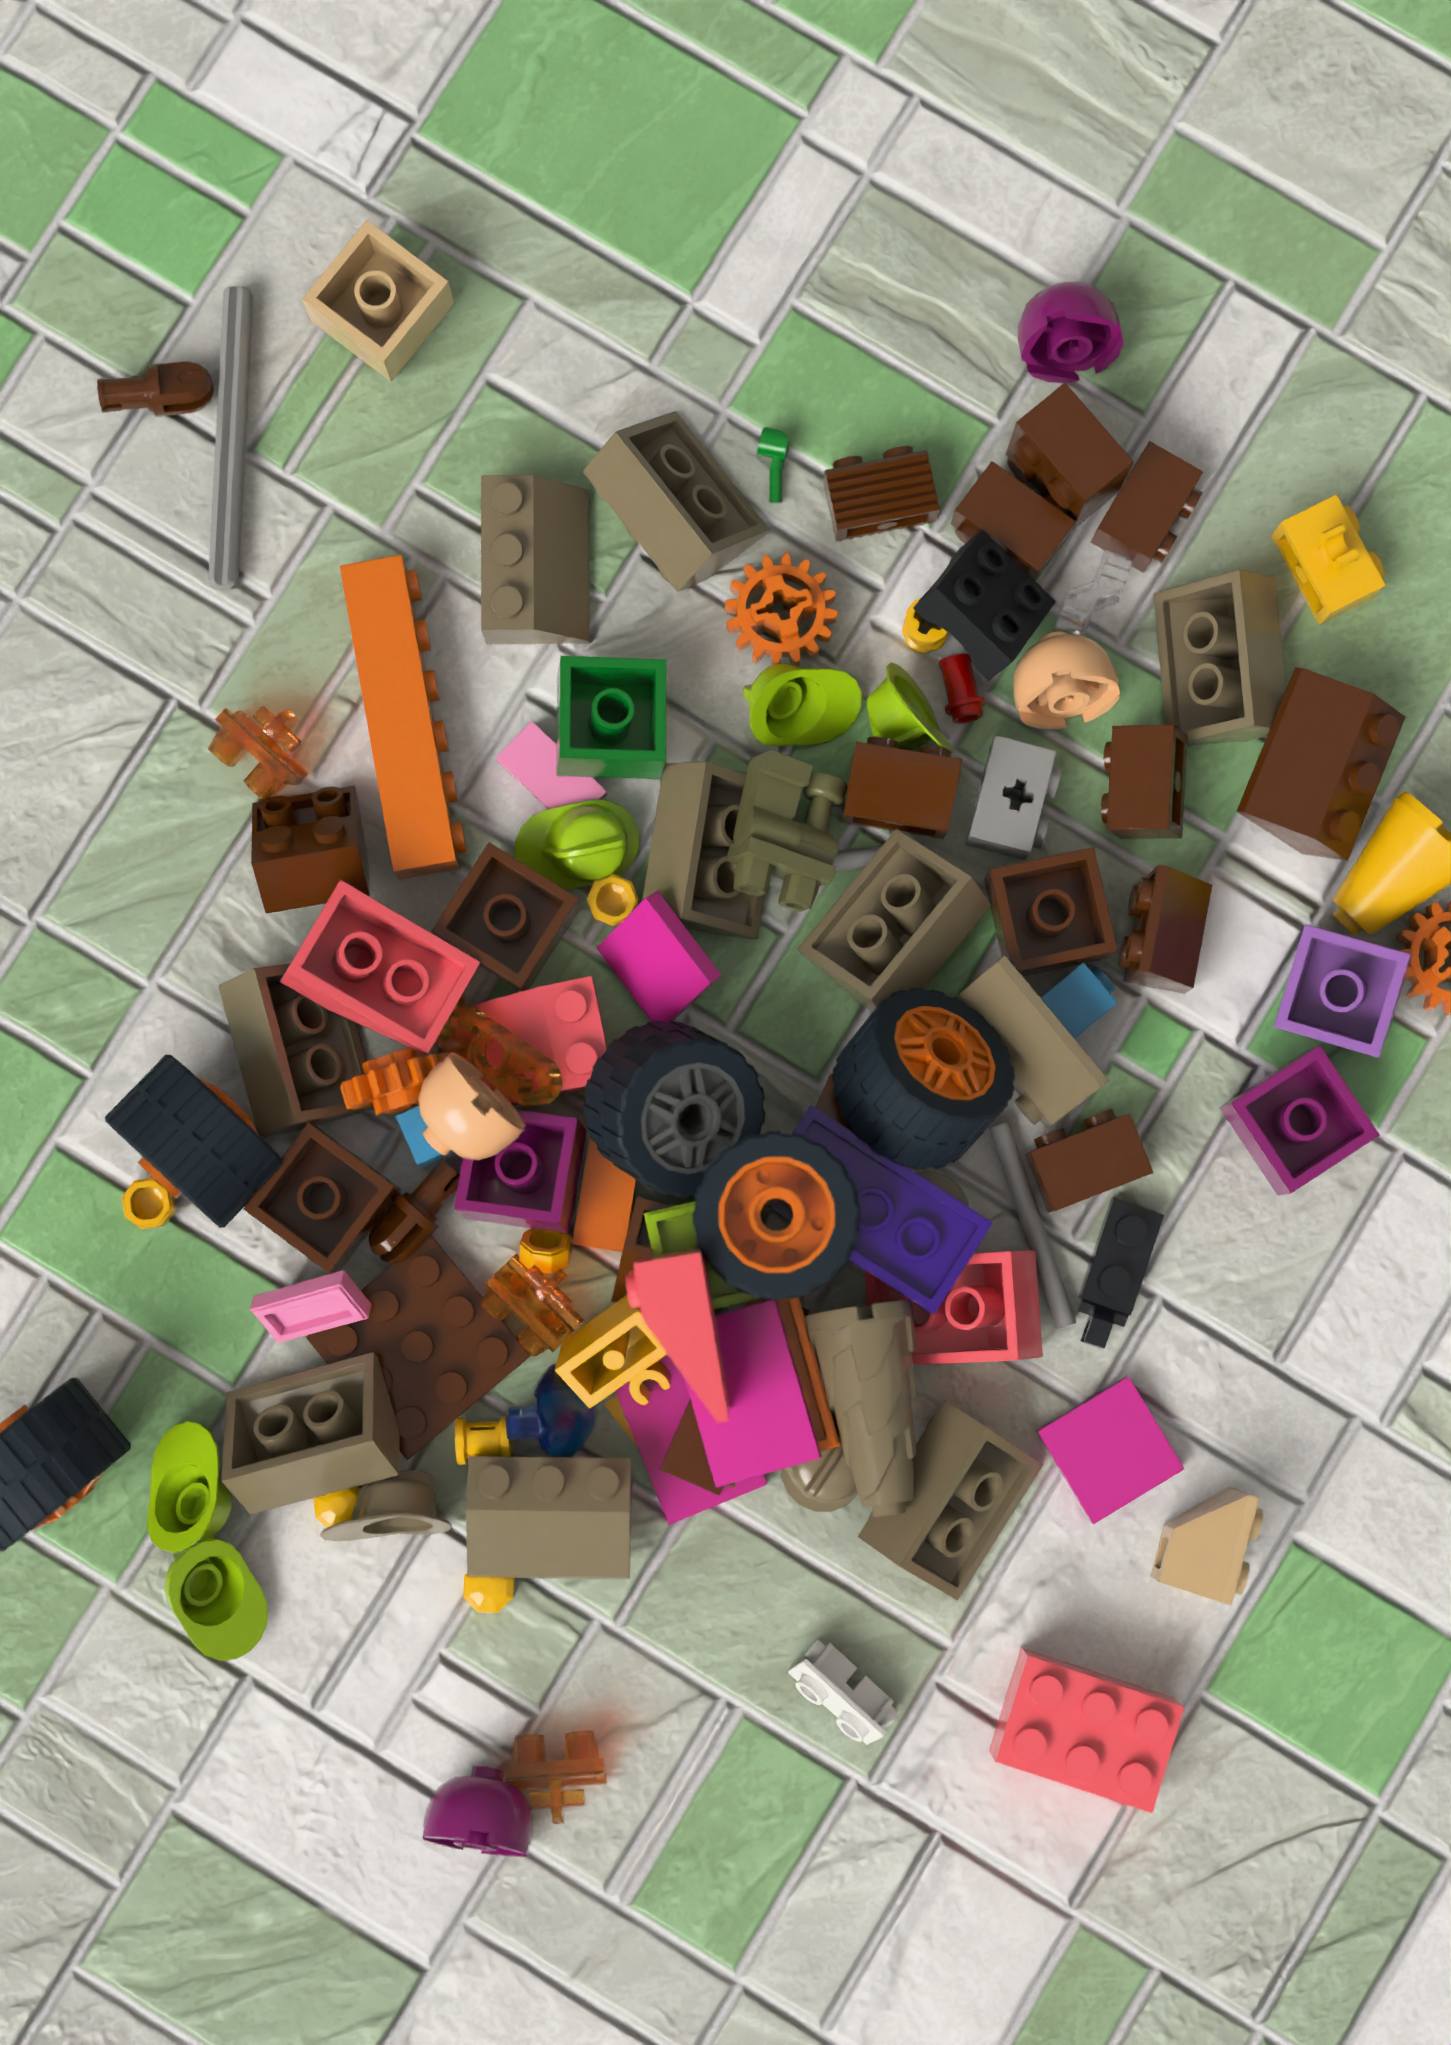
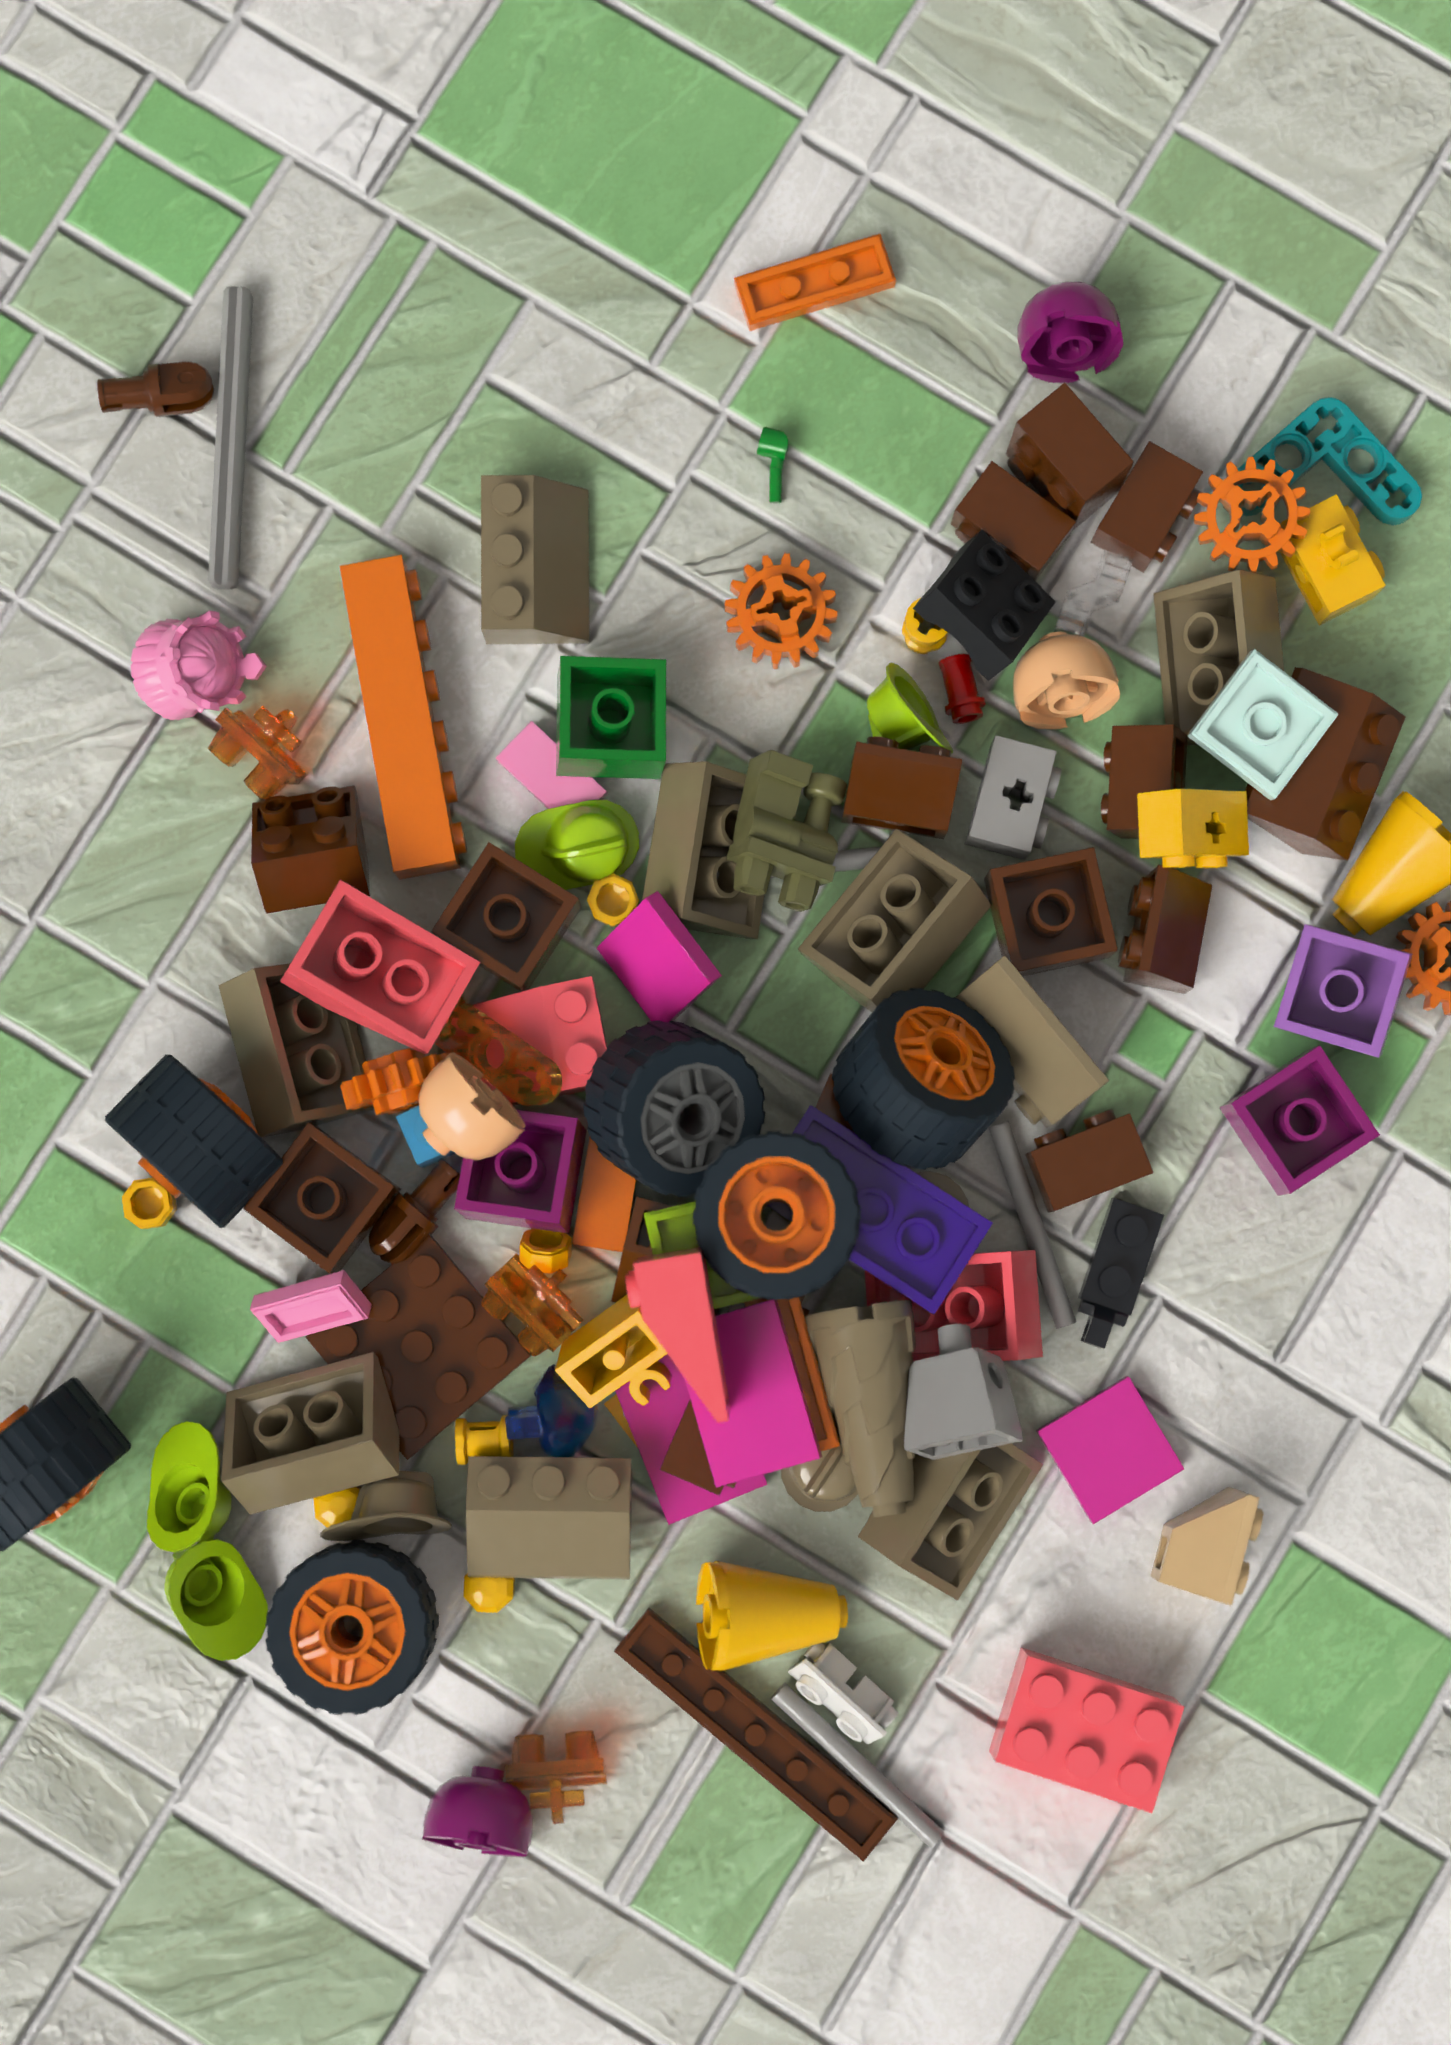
tan brick [302,220,455,382] -> none
dark tan slope [583,411,770,592] -> none
lime piece [743,663,862,746] -> none
reddish brown brick [823,446,940,542] -> none
dark azure brick [1041,962,1118,1039] -> none
none -> bright pink hair [130,610,267,720]
none -> wheel [265,1540,439,1715]
none -> reddish brown tile [614,1607,897,1862]
none -> yellow cone [696,1561,848,1672]
none -> orange tile [734,233,896,331]
none -> light grey piece [771,1683,944,1848]
none -> light grey torso [904,1324,1023,1460]
none -> yellow brick [1137,789,1249,869]
none -> light aqua tile [1187,649,1339,800]
none -> orange gear [1194,457,1310,573]
none -> teal beam [1238,397,1422,525]

